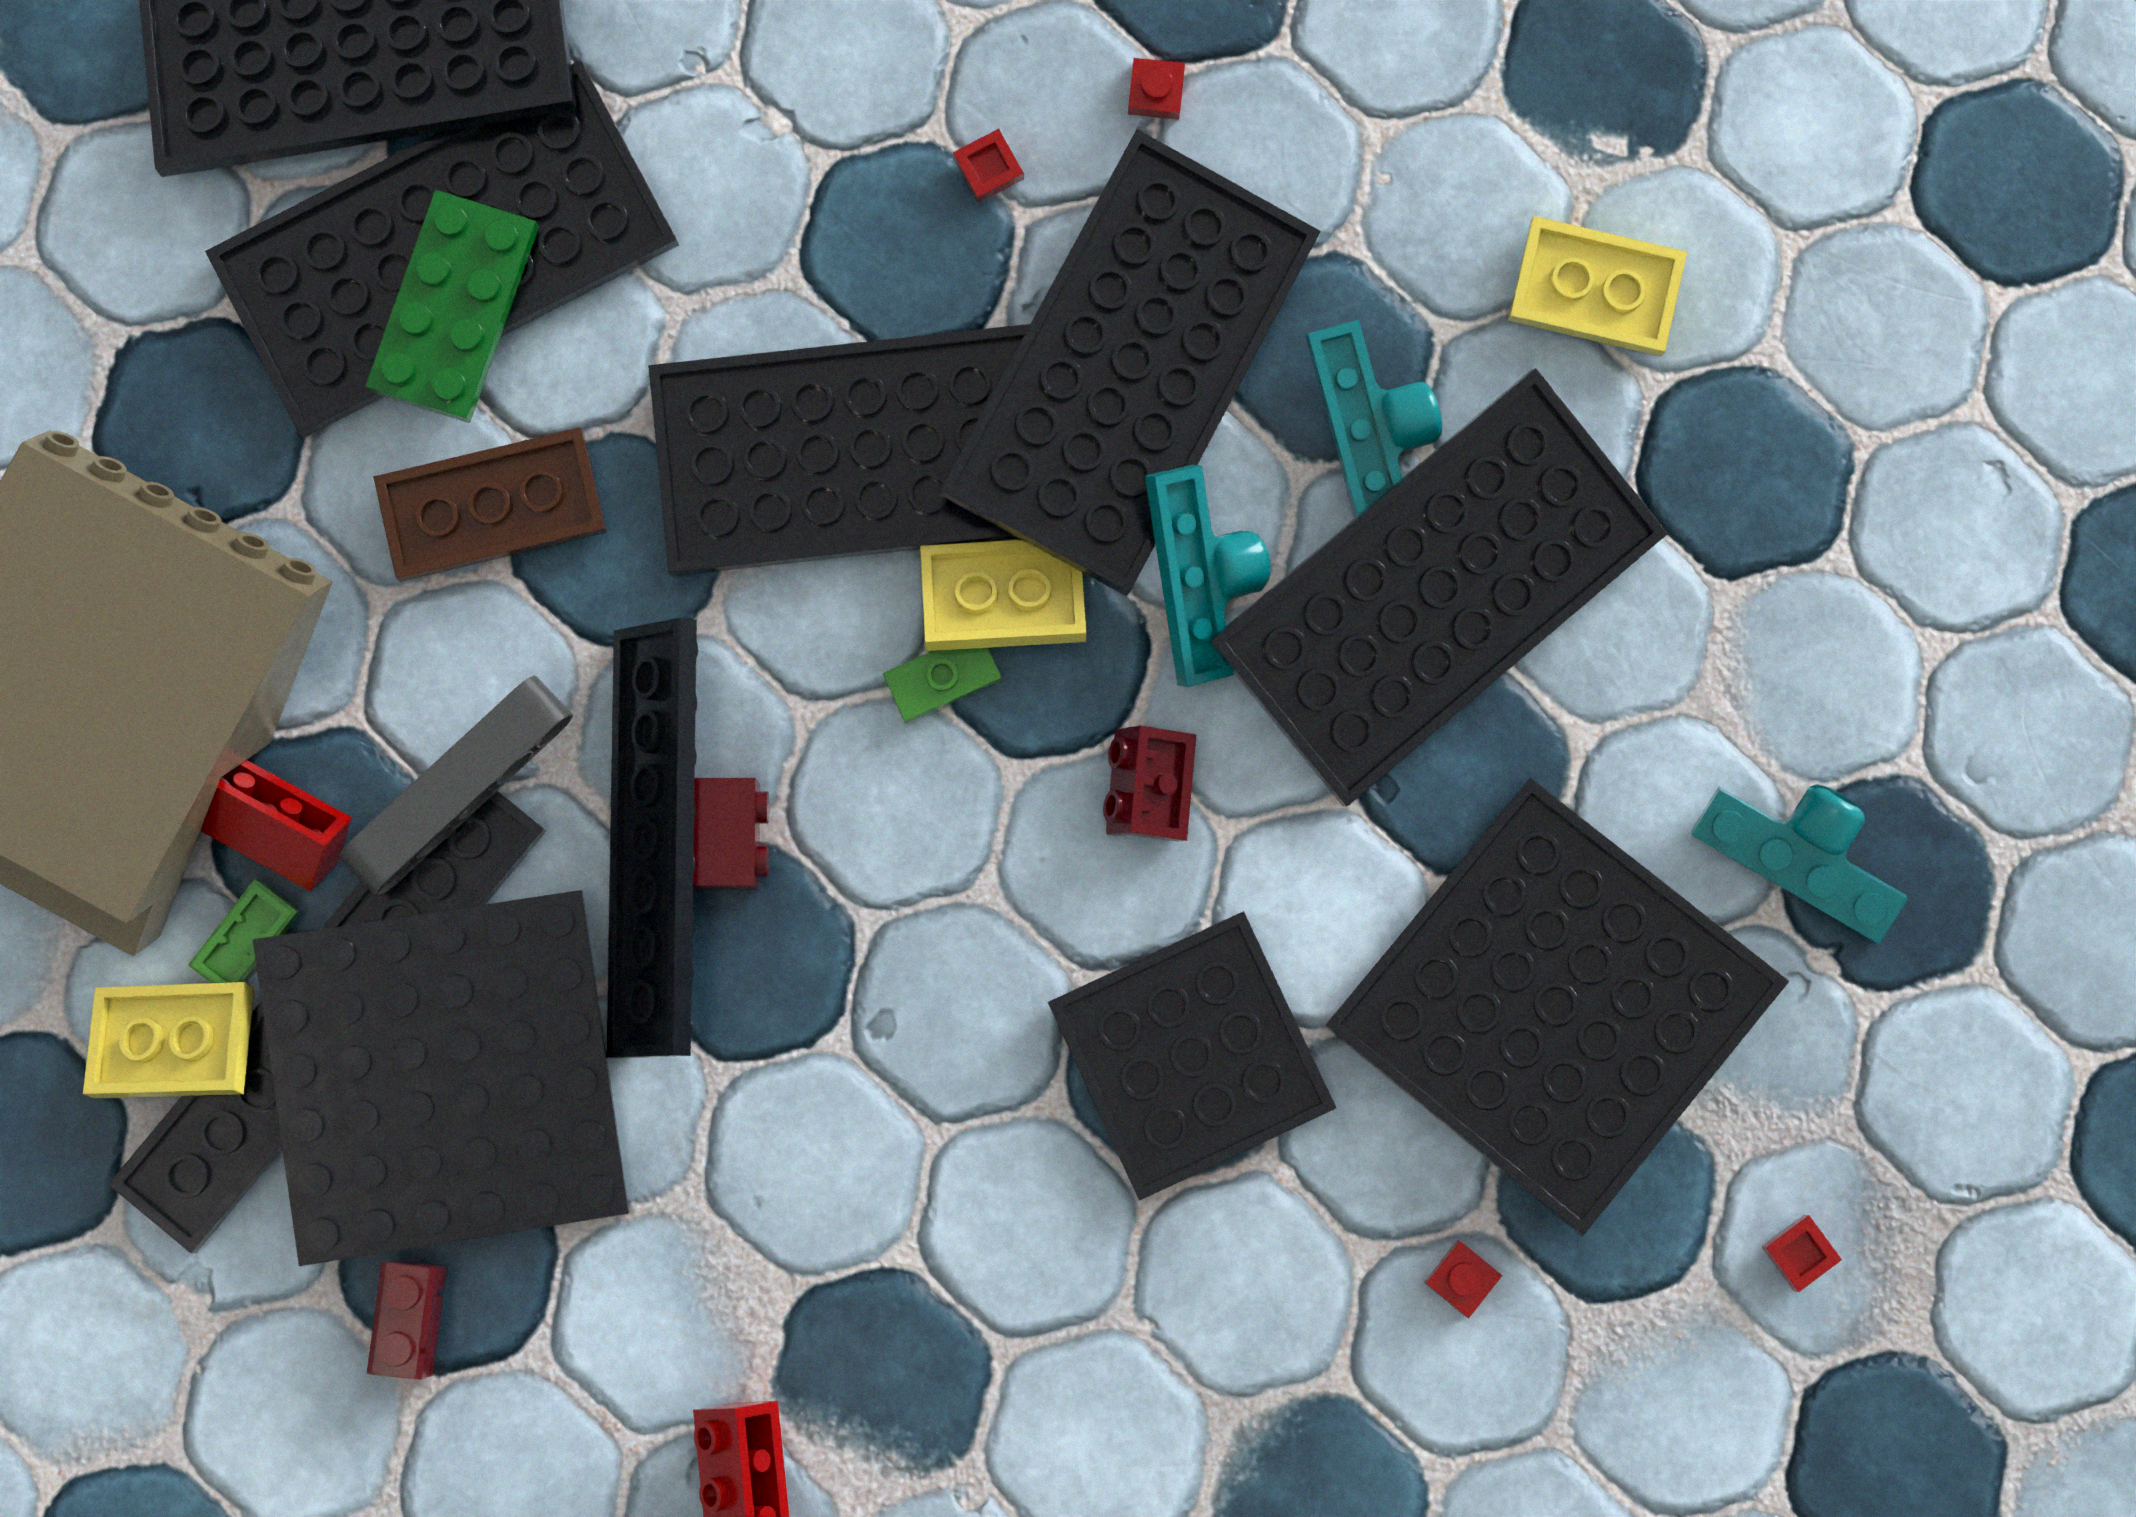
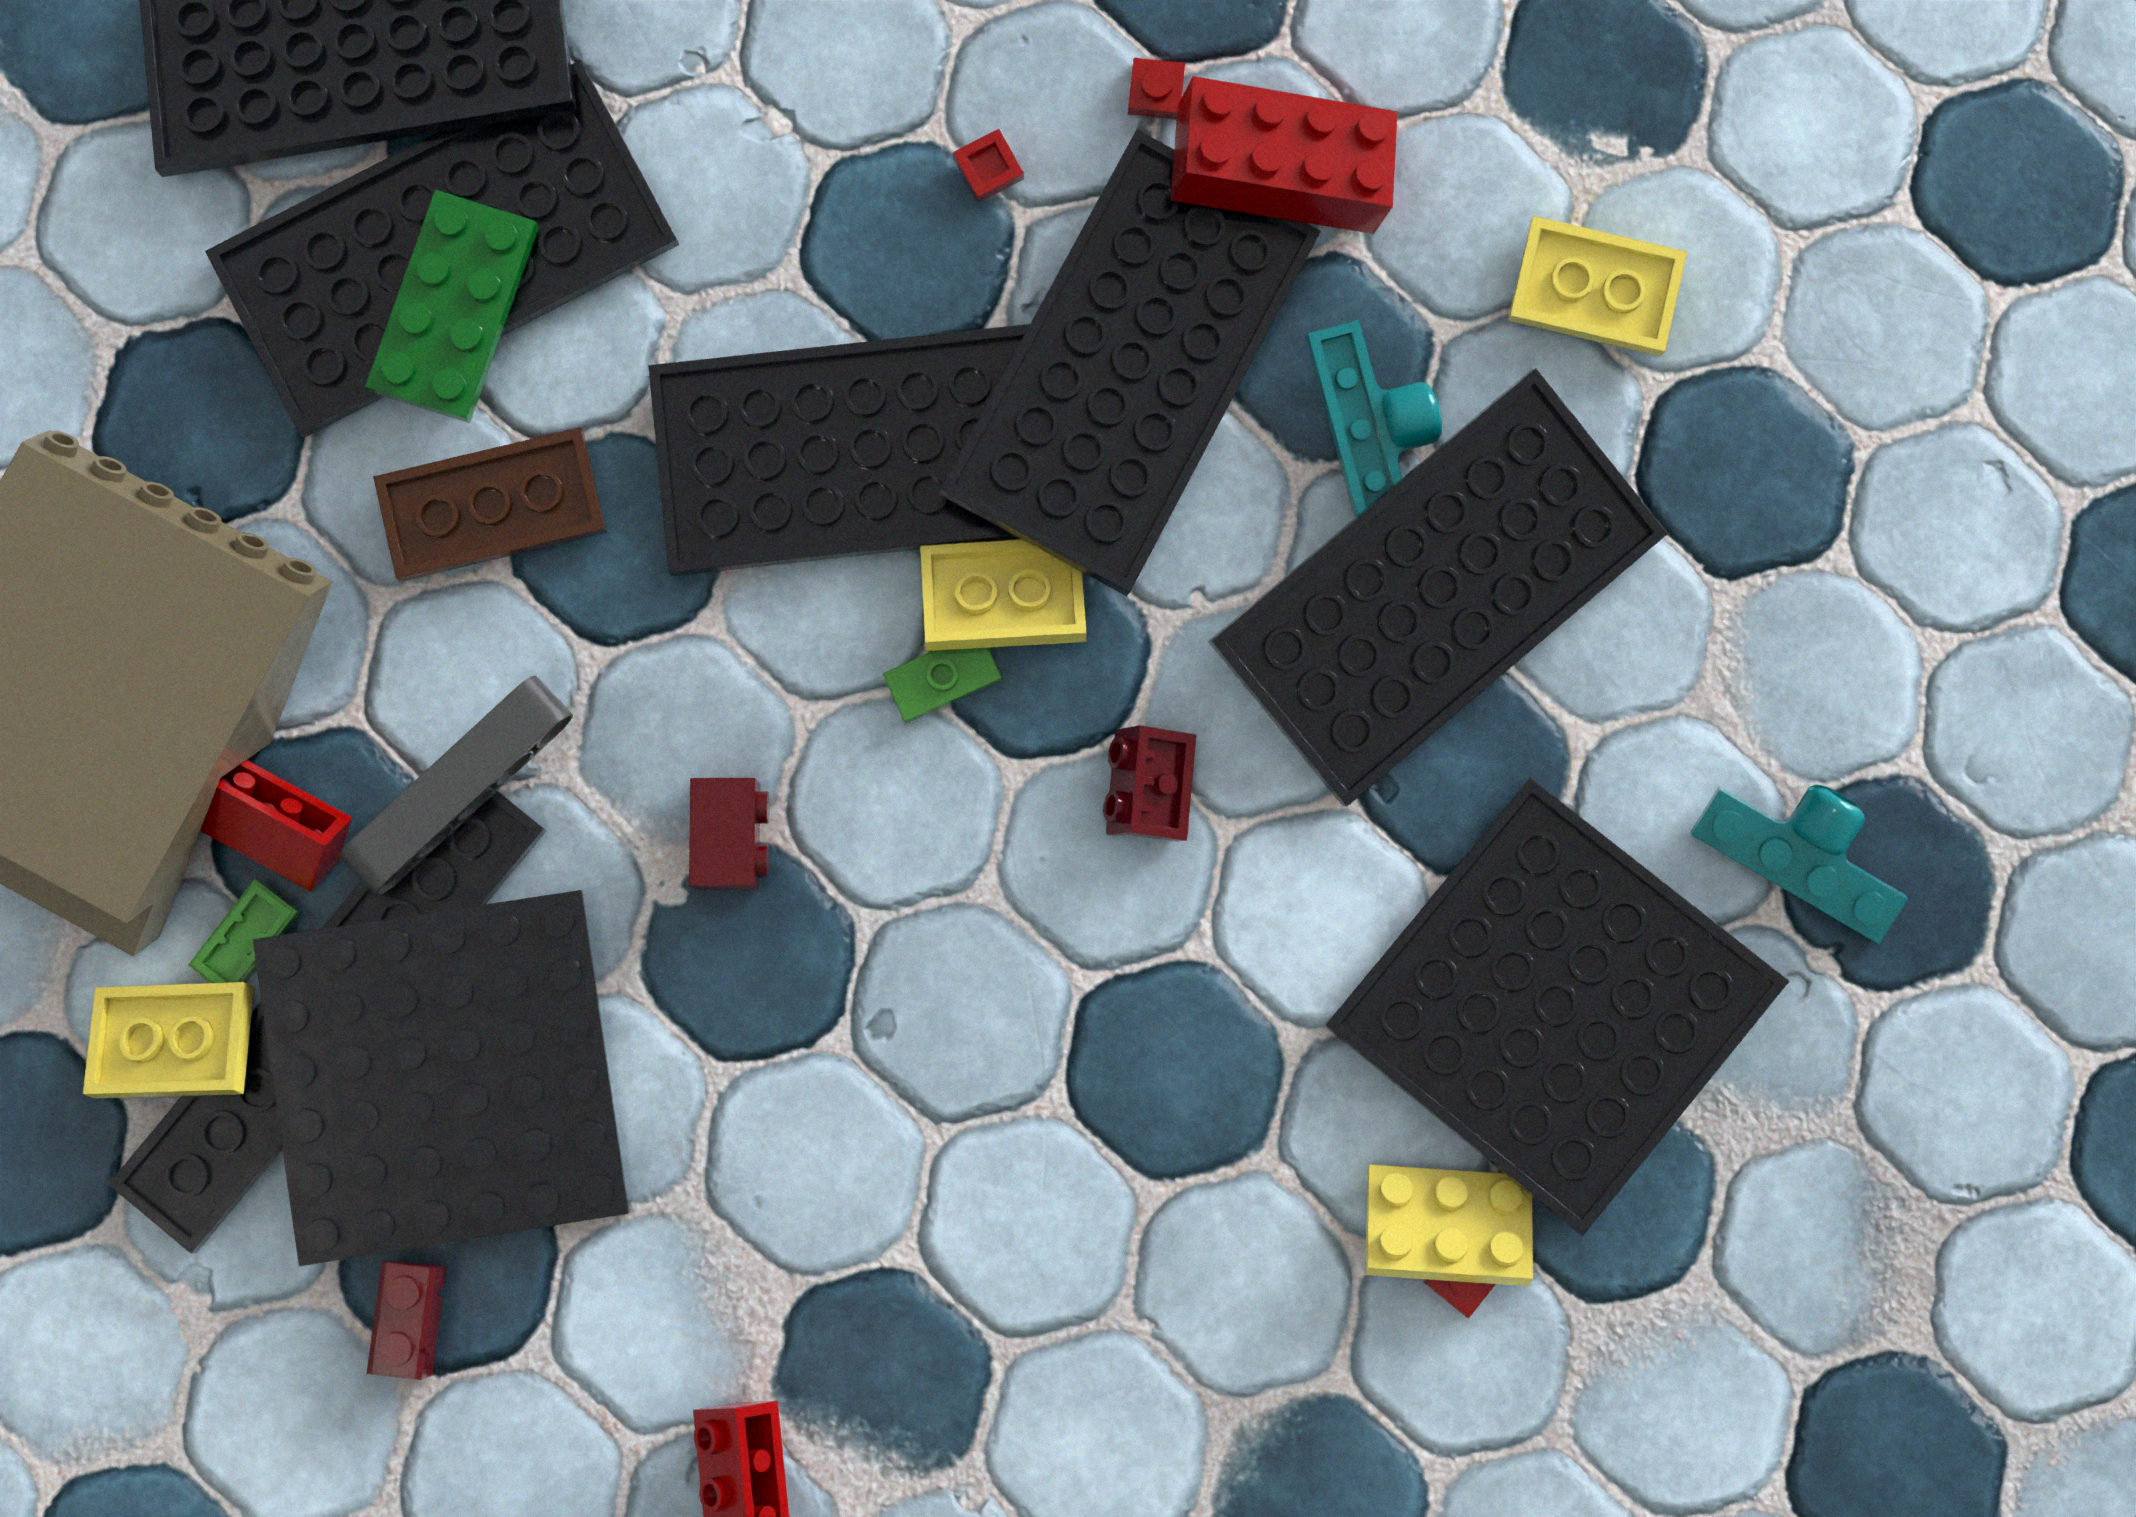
black plate [606,618,698,1058] -> none
black plate [1048,911,1336,1201] -> none
teal plate [1145,465,1271,687] -> none
red plate [1761,1215,1842,1292] -> none
none -> red brick [1171,76,1398,234]
none -> light yellow plate [1365,1164,1533,1286]

